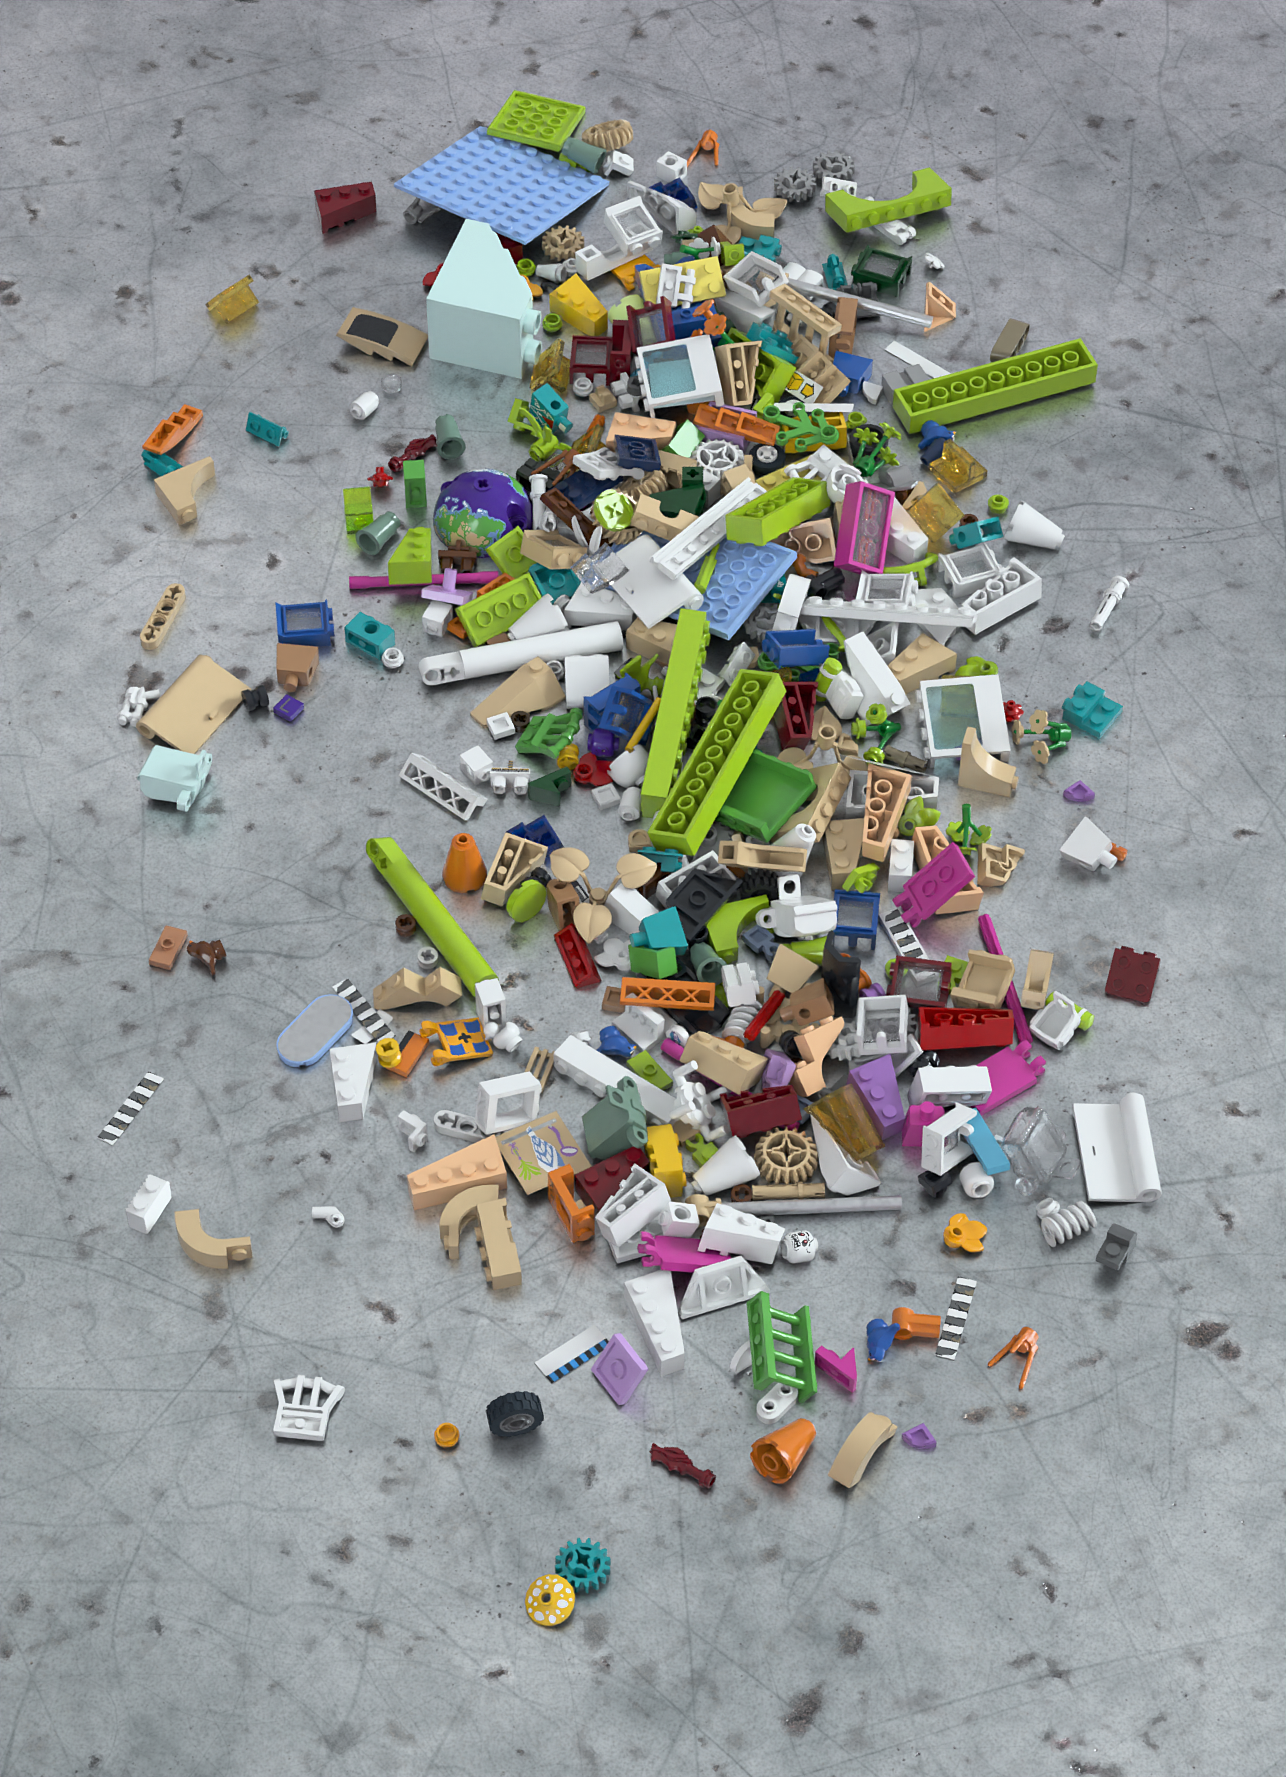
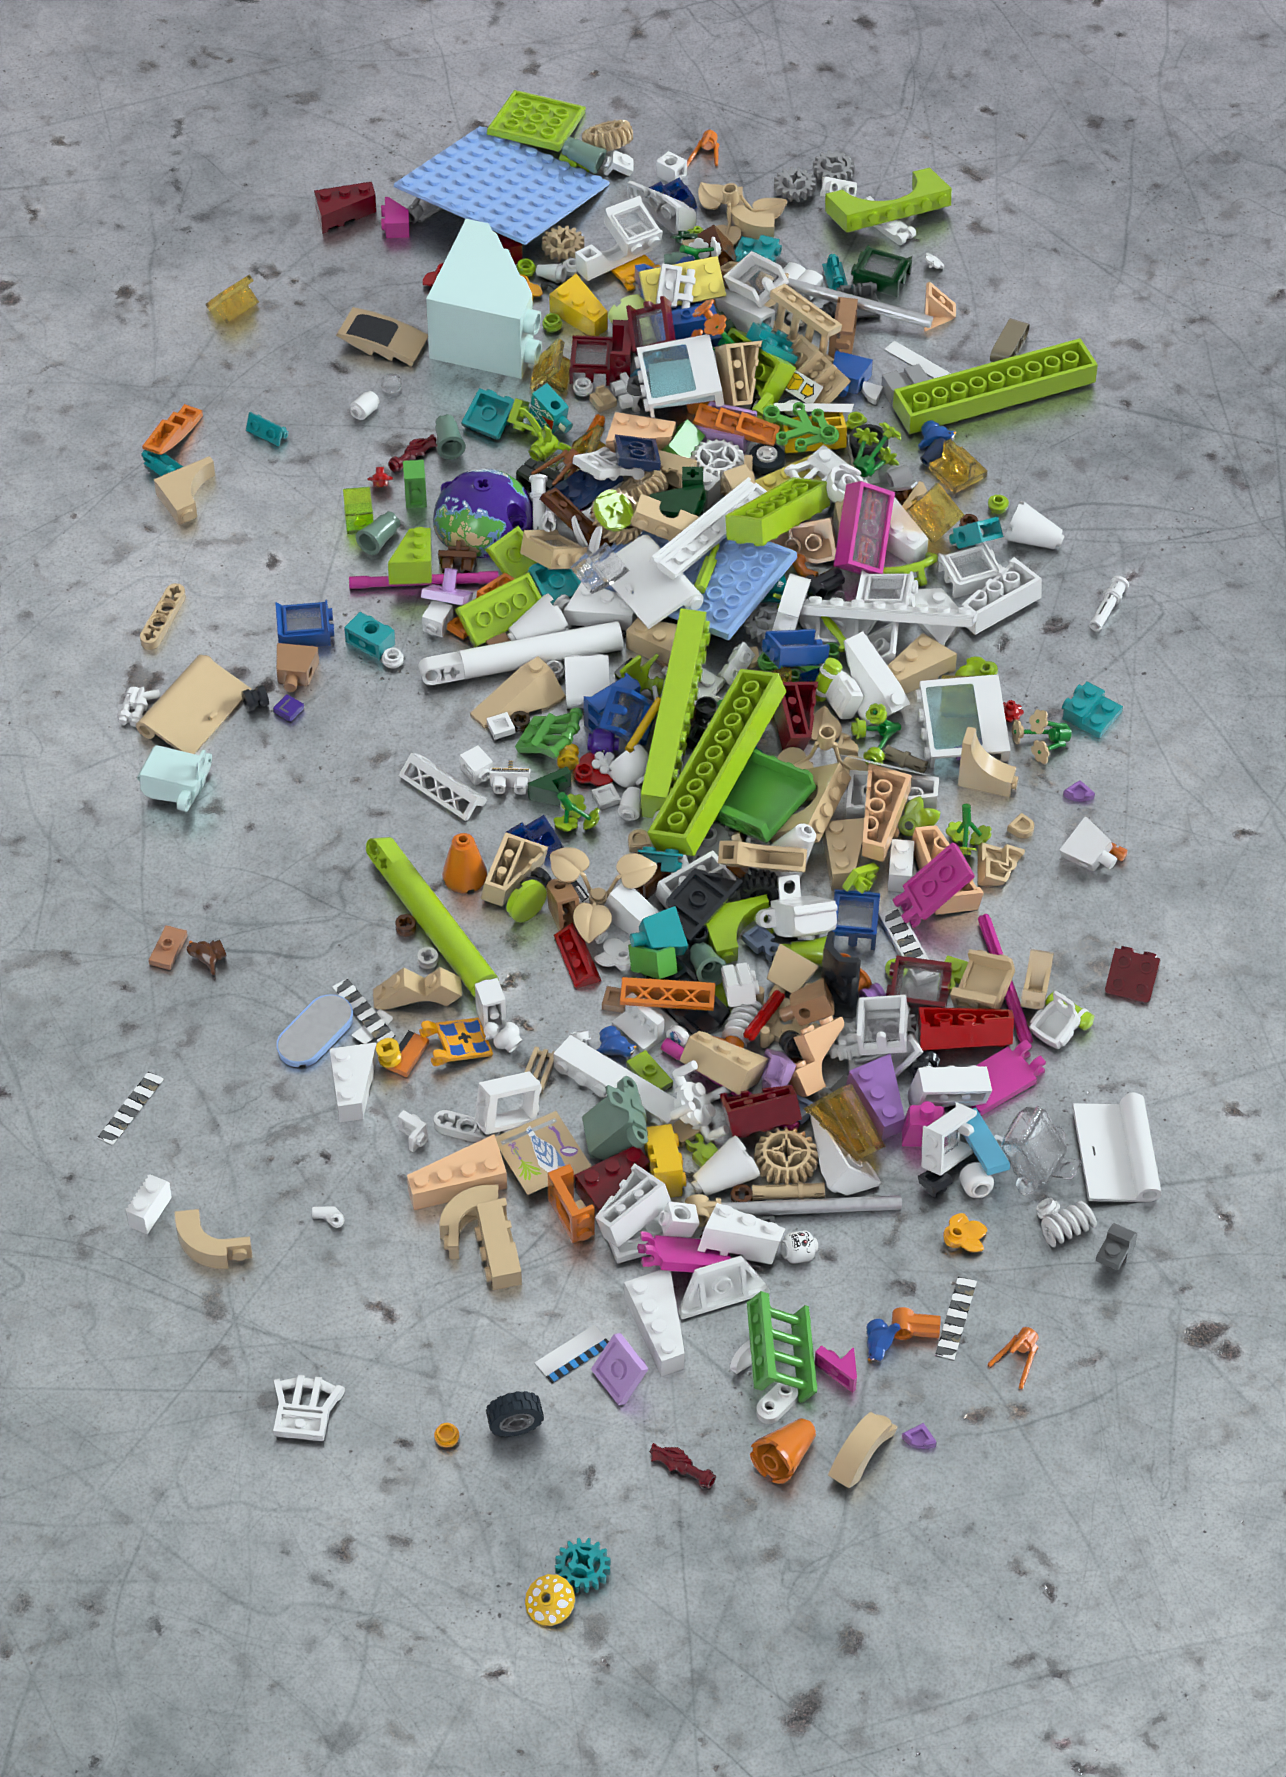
lime bracket [720,241,745,266] -> none
none -> dark pink slope [381,197,410,238]
none -> teal plate [461,388,514,440]
none -> lime plant [553,792,600,831]
none -> white plant [592,752,614,774]
none -> tan tile [1007,813,1034,839]

